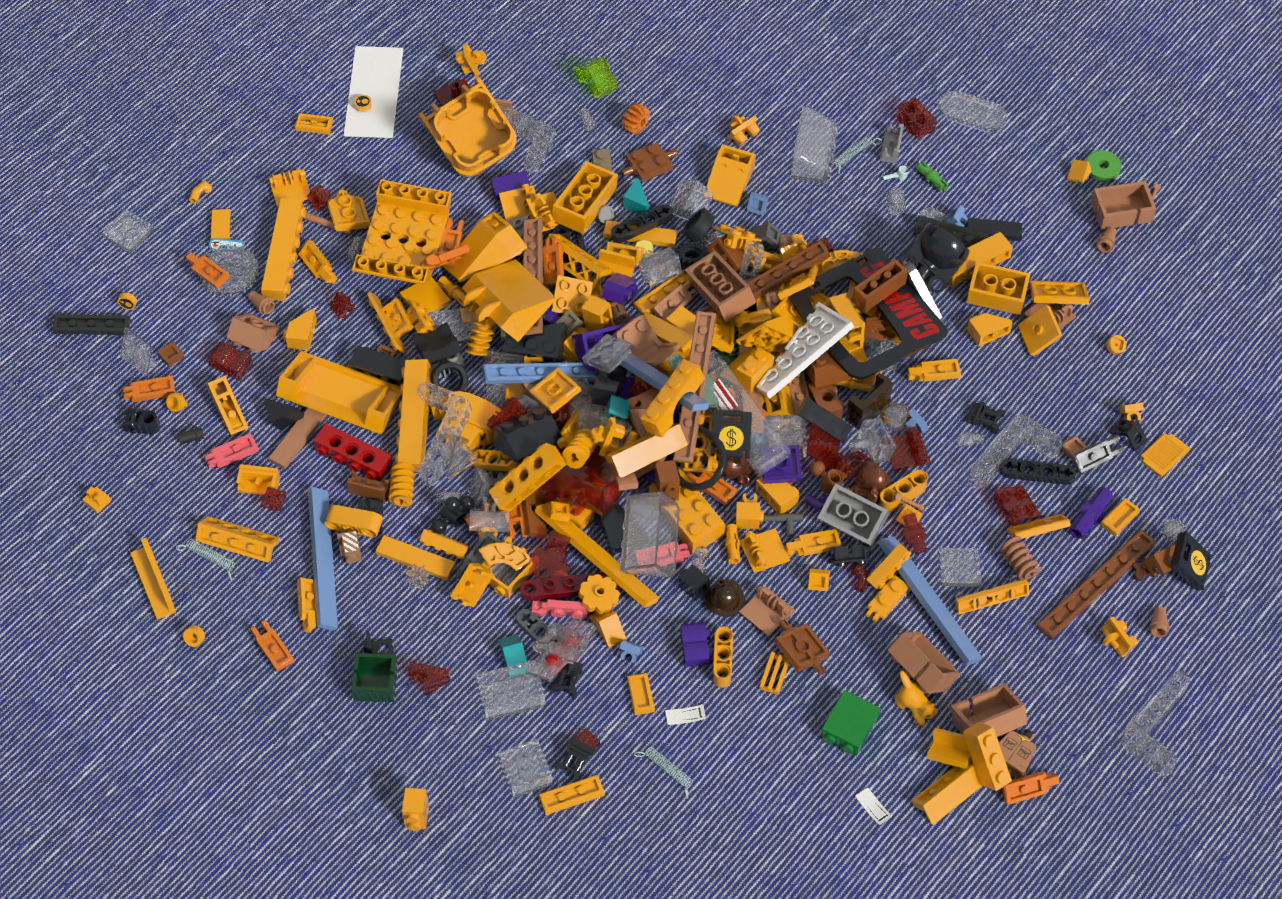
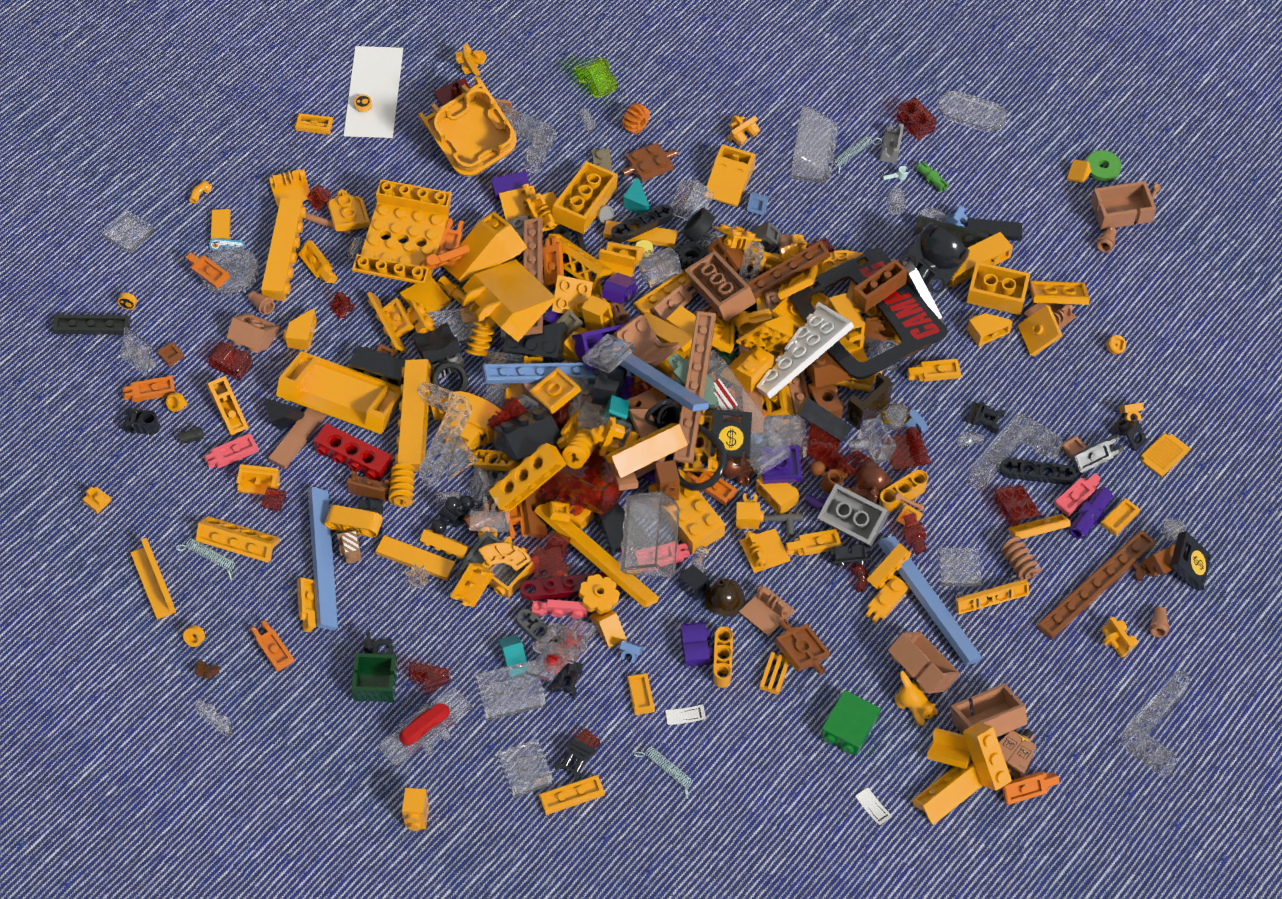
light orange arch [640,359,705,438] -> none
light orange pin [725,524,741,564] -> none
light orange tile [808,569,830,591] -> none
none -> reddish brown piece [195,661,220,679]
none -> clear plate [195,699,233,738]
none -> clear piece [377,687,472,767]
none -> coral hinge [1054,473,1101,517]

